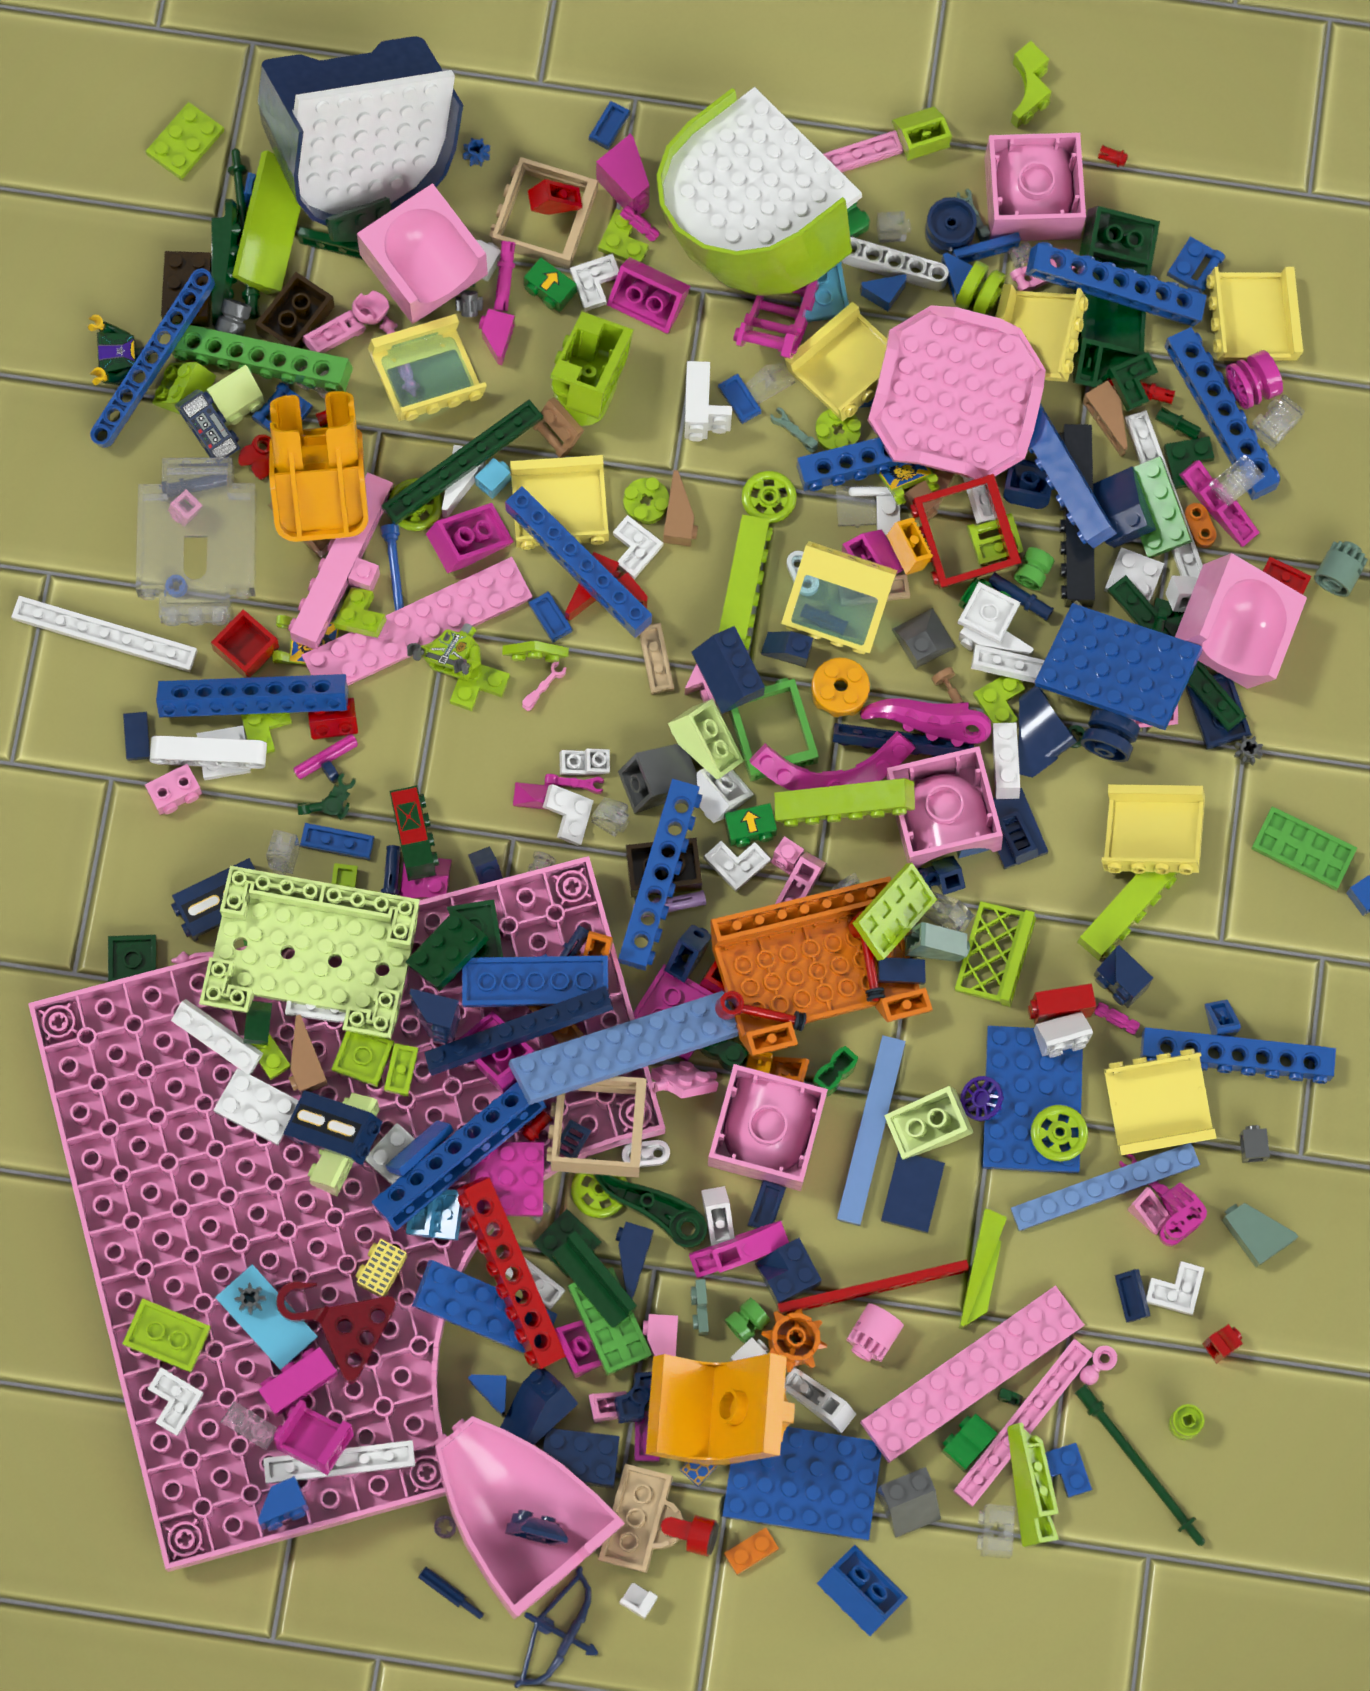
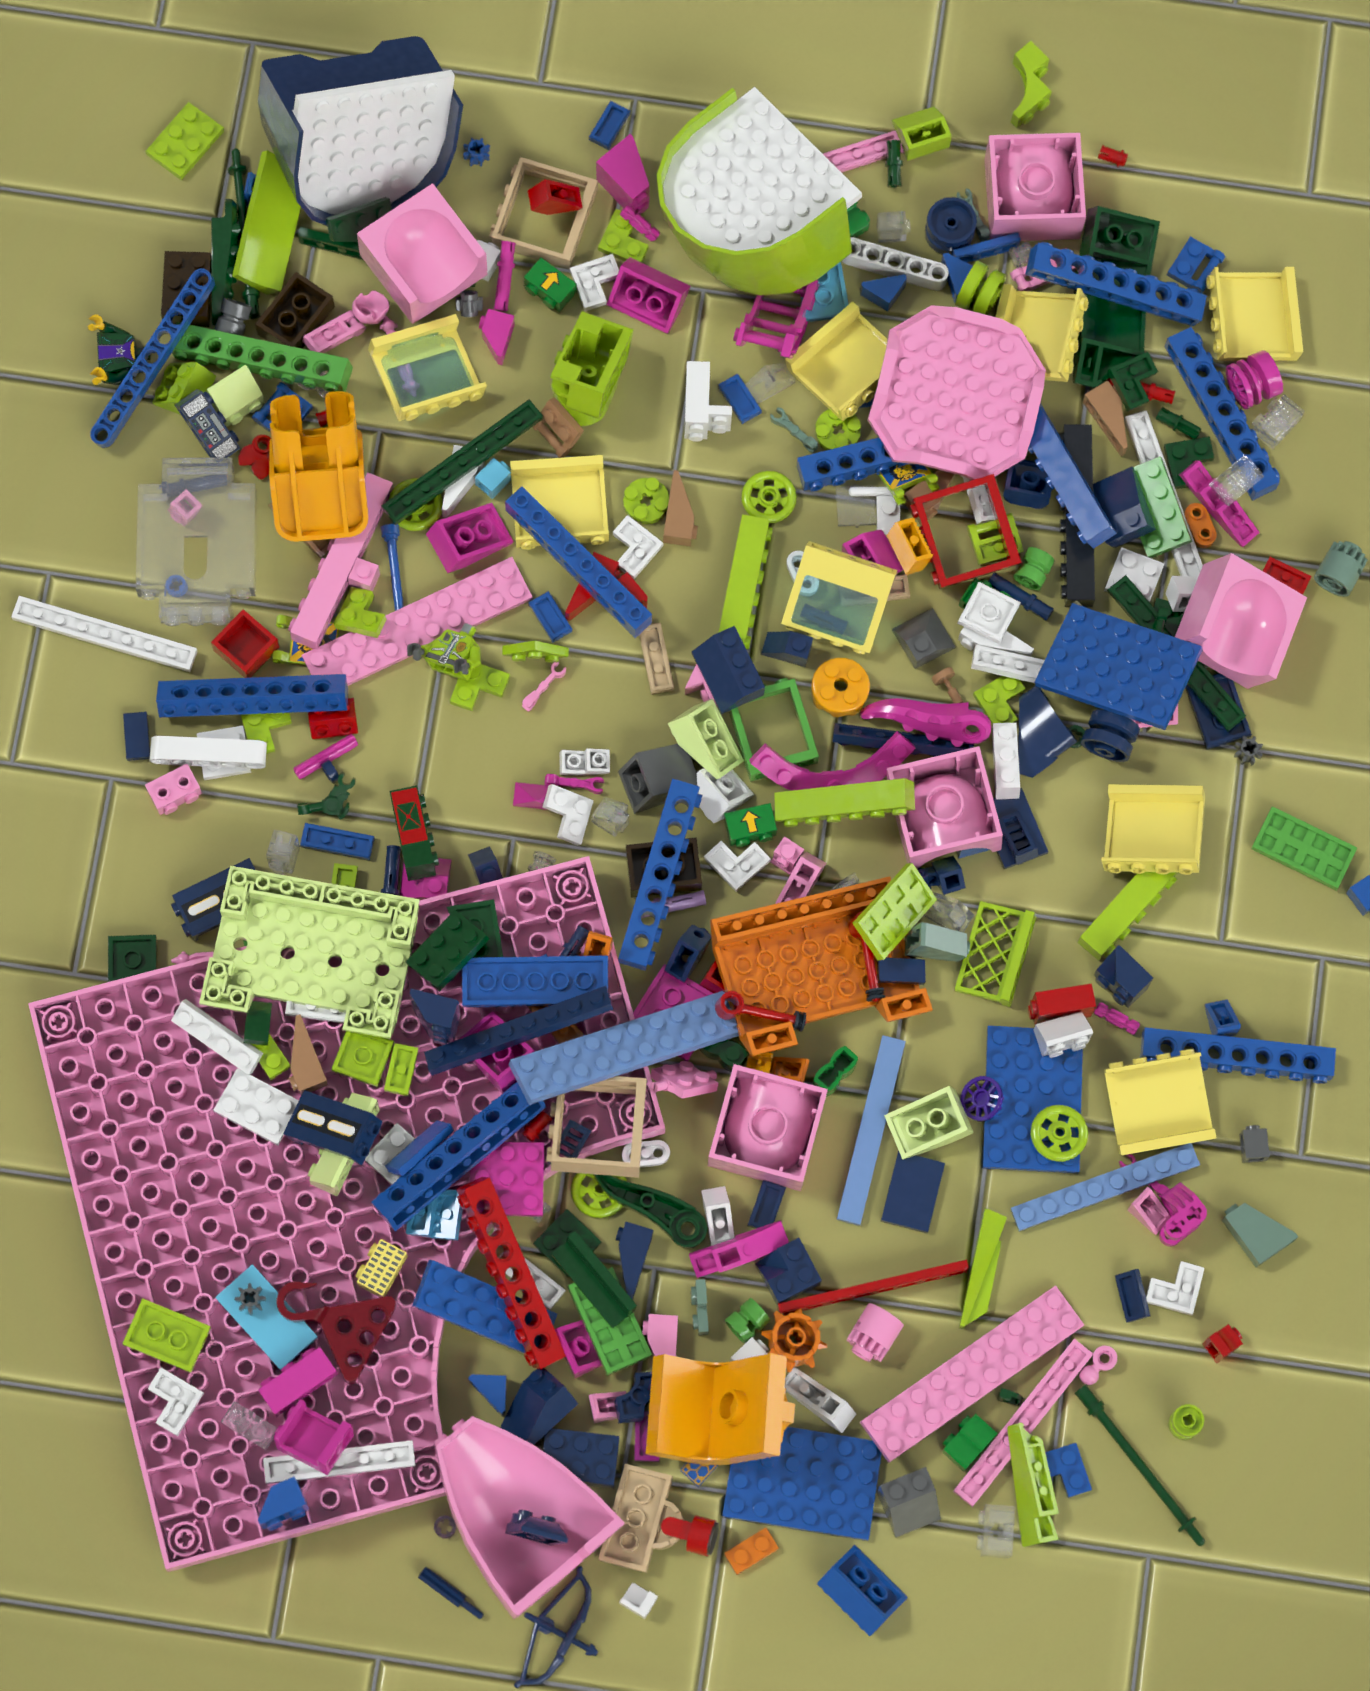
none -> dark green pin [885,140,903,188]

